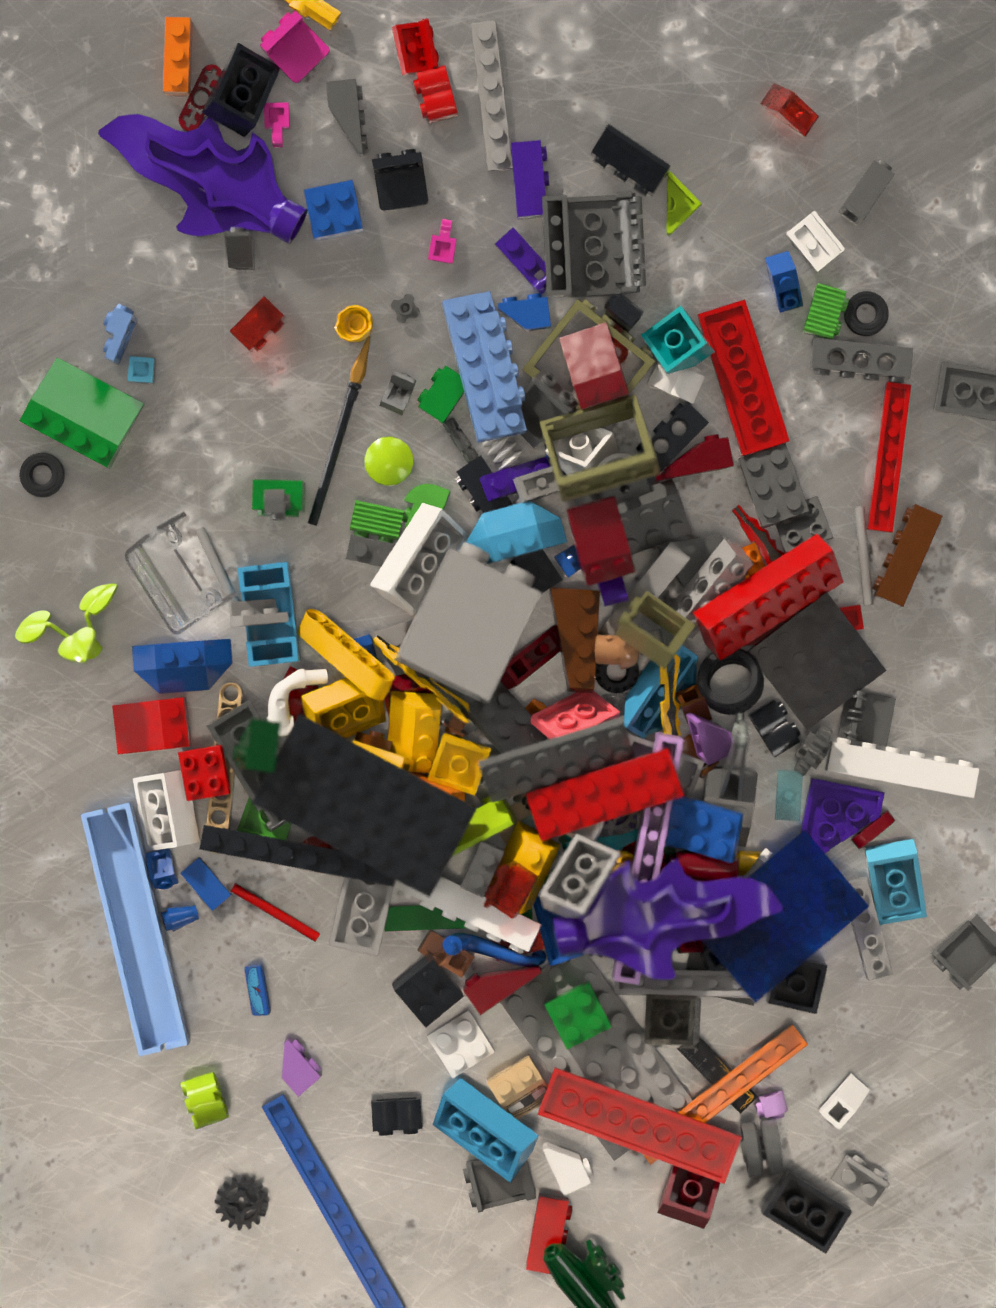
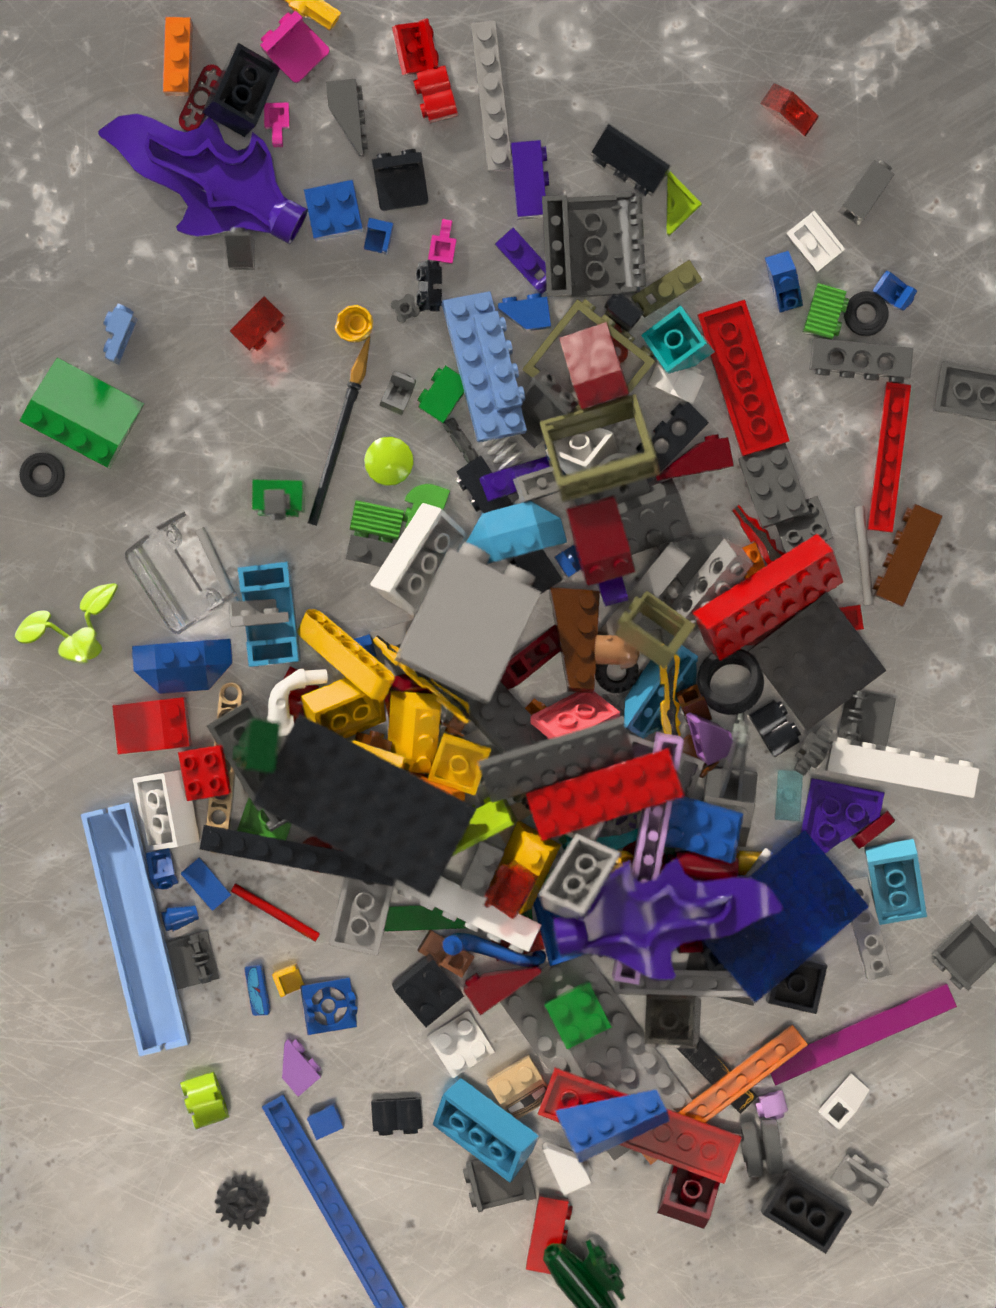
medium azure plate [128,356,155,383] -> none
none -> dark grey hinge [166,931,220,990]
none -> yellow panel [272,963,305,998]
none -> blue piece [300,978,358,1035]
none -> blue panel [307,1103,345,1140]
none -> blue panel [364,218,394,255]
none -> black hinge [416,260,442,312]
none -> blue wedge [555,1089,669,1163]
none -> olive plate [631,260,703,318]
none -> magenta tile [770,984,957,1086]
none -> blue bracket [872,271,917,311]

